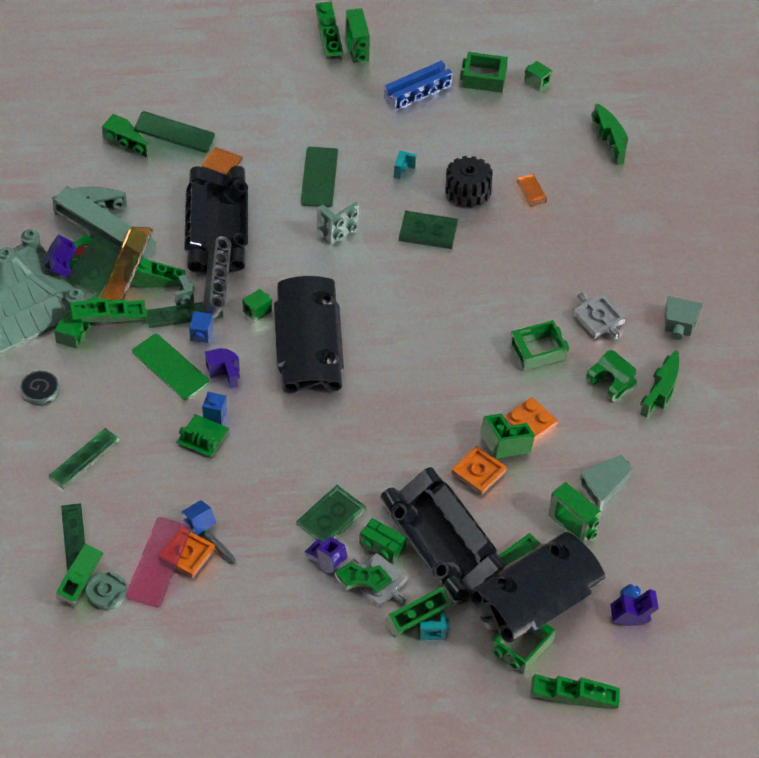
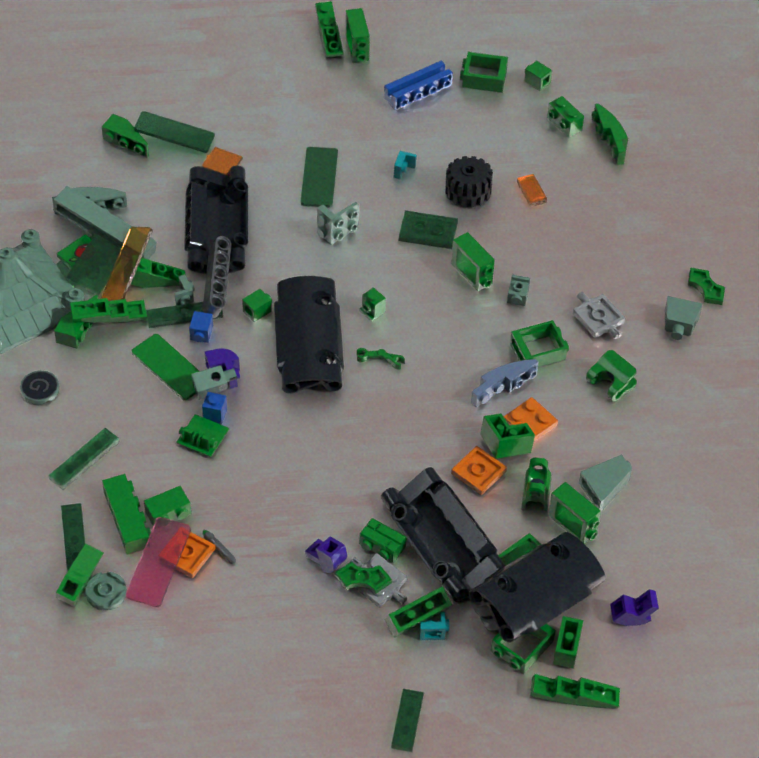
dark purple brick [44,234,76,277] -> none
blue brick [181,500,216,535] -> none
clear green tile [296,485,367,542] -> none
blue piece [620,584,642,599] -> none
green slope [640,350,679,418] -> none
none -> green brick [102,474,152,554]
none -> green brick [144,486,192,530]
none -> sand green torso [191,366,237,400]
none -> green piece [357,348,405,369]
none -> green brick [359,287,386,322]
none -> clear green tile [391,689,424,752]
none -> green window [451,232,495,291]
none -> sand blue slope [471,359,539,407]
none -> sand green brick [507,274,530,306]
none -> green piece [522,457,552,511]
none -> green brick [547,96,584,138]
none -> green brick [553,616,583,669]
none -> green tile [688,268,725,305]

